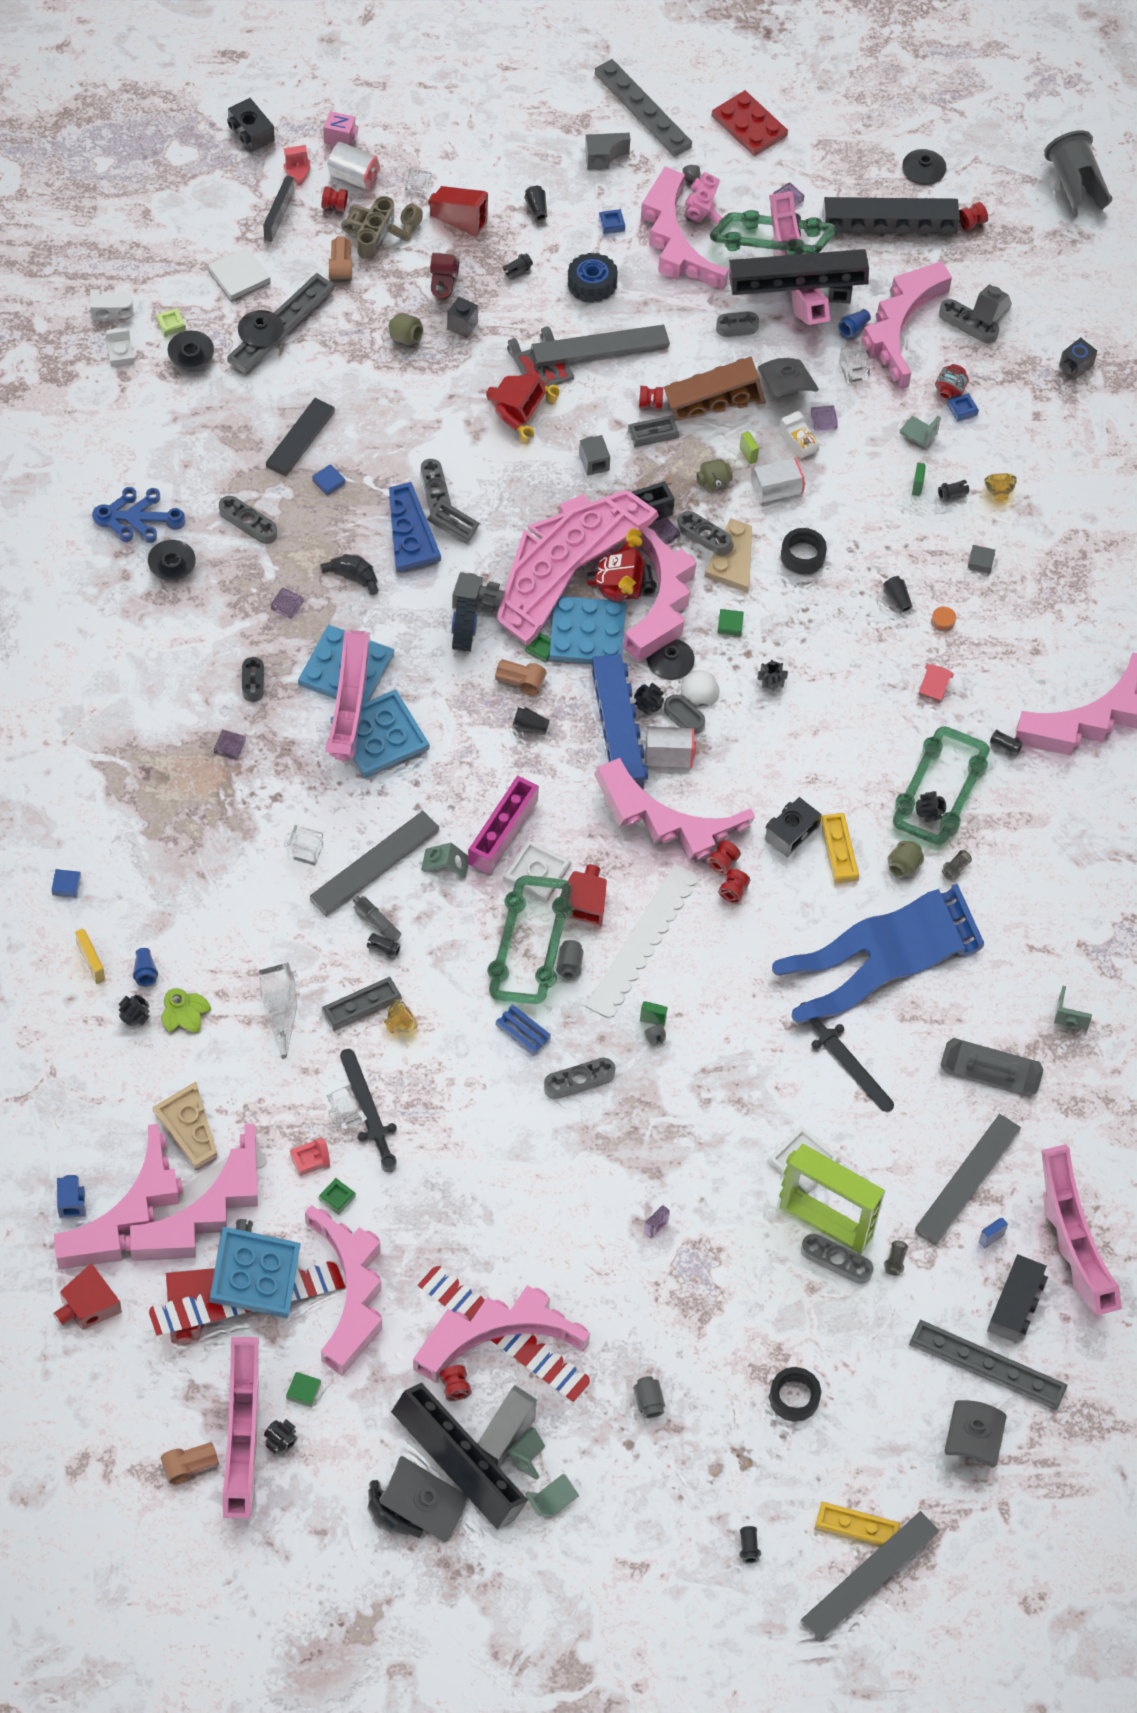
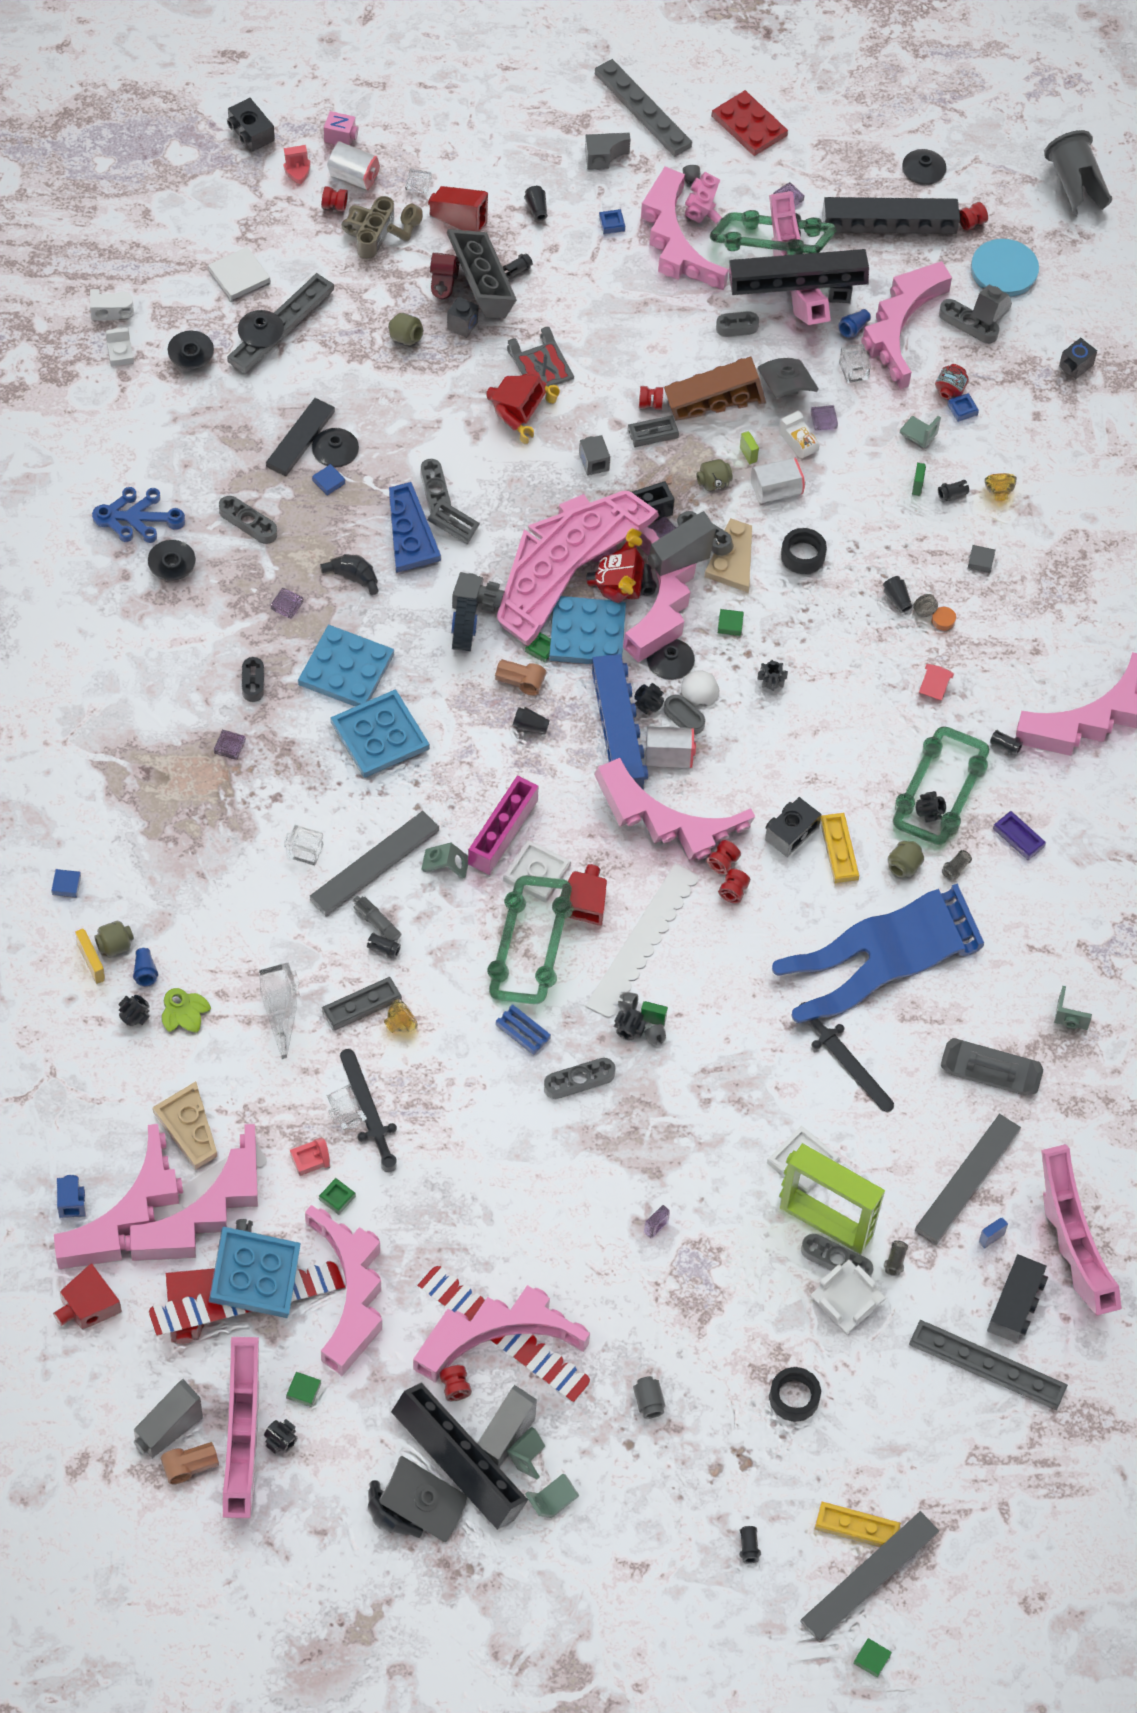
yellowish green tile [156,308,186,337] -> none
black tile [263,176,294,242] -> none
bright pink arch [325,630,371,761] -> none
nougat piece [329,236,352,280] -> none
dark grey tile [531,324,670,367] -> none
dark grey brick [556,940,584,979] -> none
black wheel [568,253,618,302] -> none
dark grey shield [944,1400,1007,1468] -> none
none -> olive head [94,920,134,957]
none -> slope [133,1379,203,1459]
none -> black dish [312,428,359,467]
none -> dark grey slope [446,229,517,319]
none -> black gear [614,1008,646,1040]
none -> dark grey hinge [618,992,639,1012]
none -> dark grey slope [648,511,716,576]
none -> white panel [810,1260,886,1335]
none -> green tile [853,1638,892,1678]
none -> clear smoke tile [913,594,938,617]
none -> medium azure tile [971,239,1039,297]
none -> dark purple tile [993,811,1046,860]

